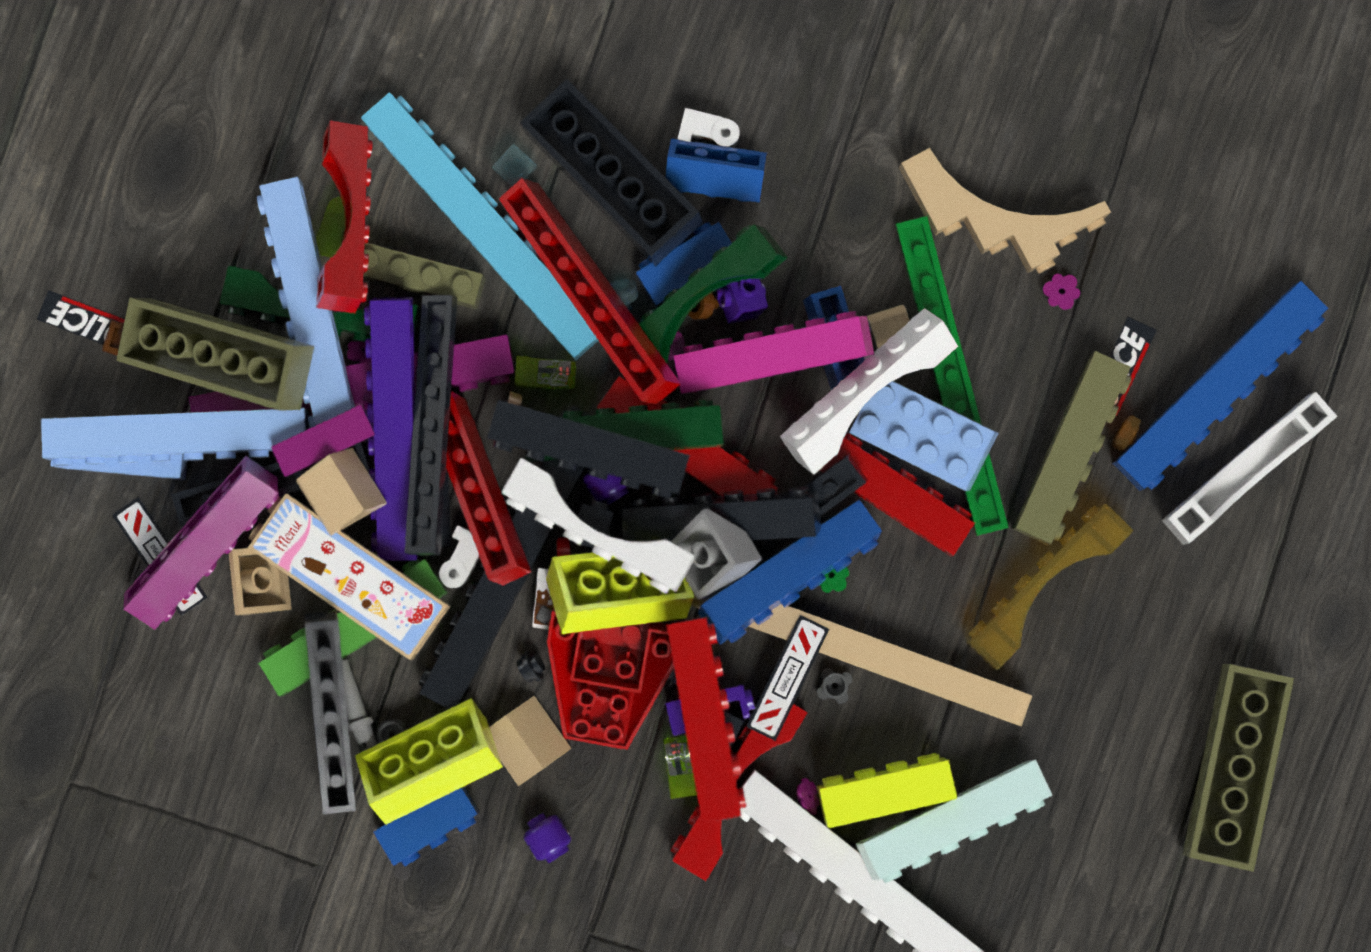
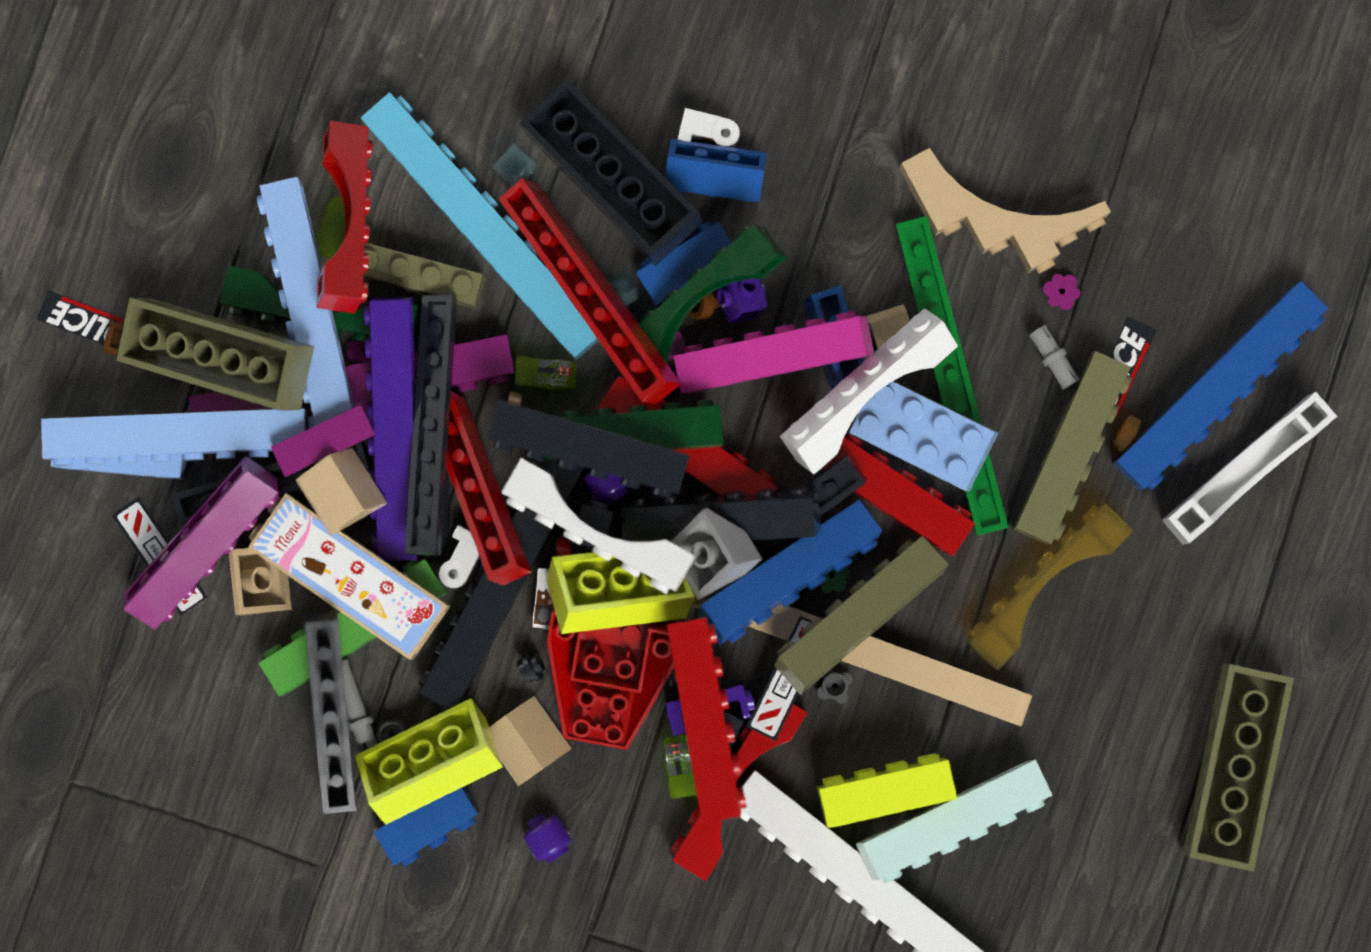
magenta plant [797,778,820,815] -> none
none -> olive brick [774,536,949,695]
none -> light grey pin [1029,325,1080,390]

